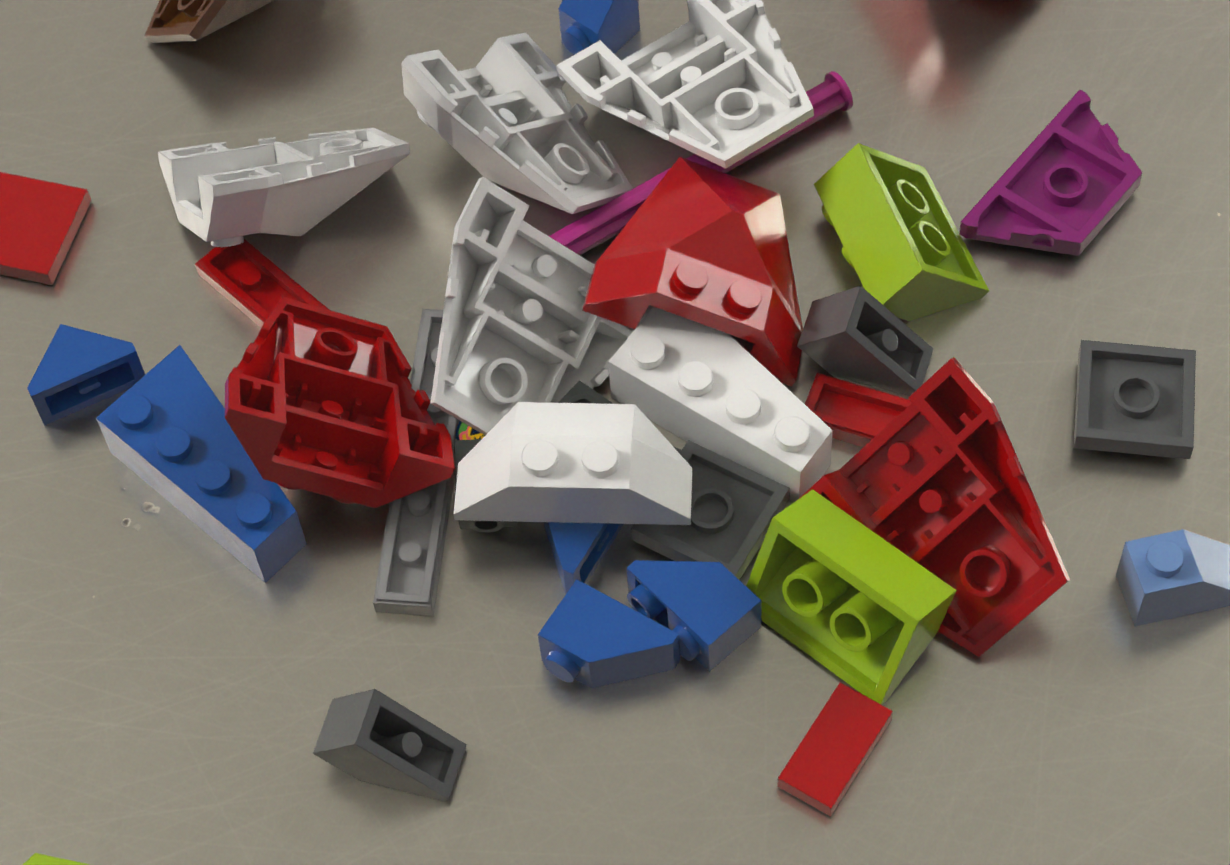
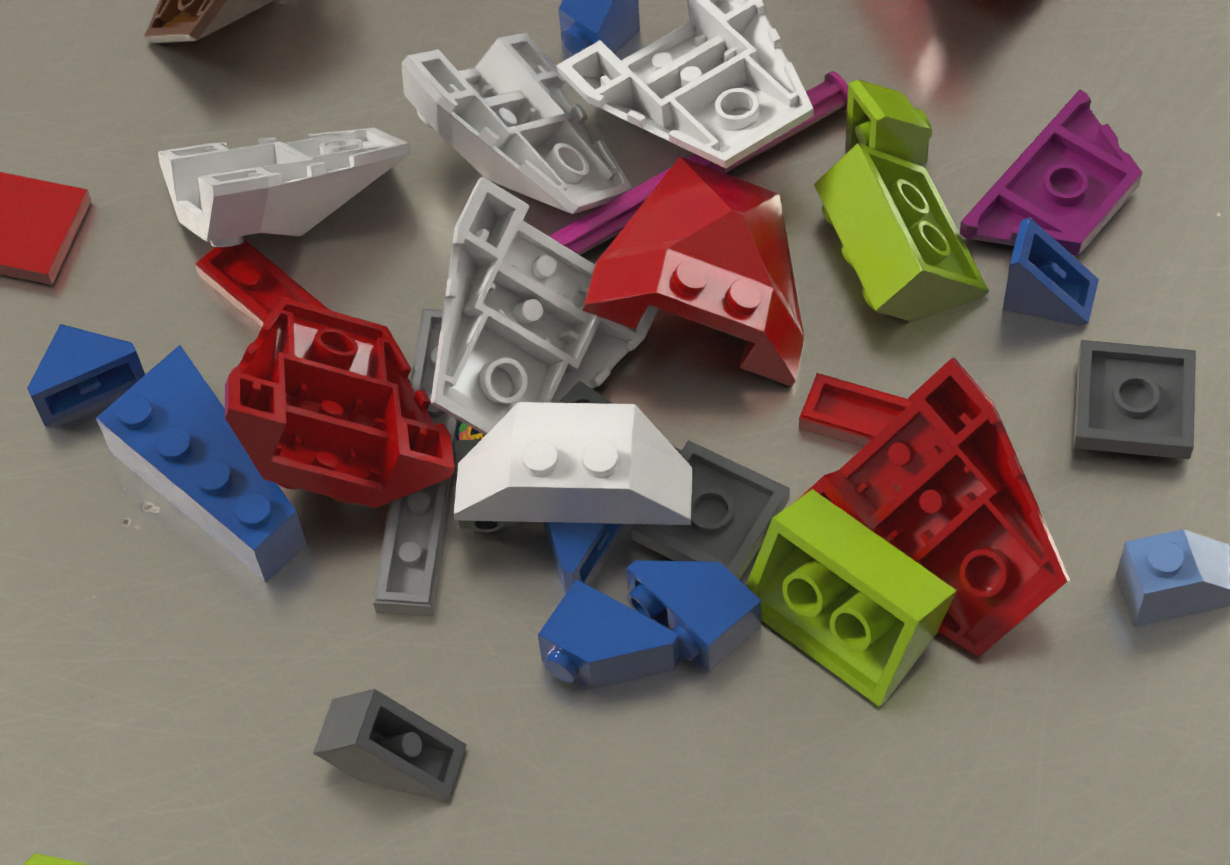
white wedge [608,307,833,503] -> none
red tile [777,682,893,817] -> none
dark grey slope [797,286,933,396] -> none
none -> lime slope [845,79,932,165]
none -> blue slope [1002,217,1099,326]

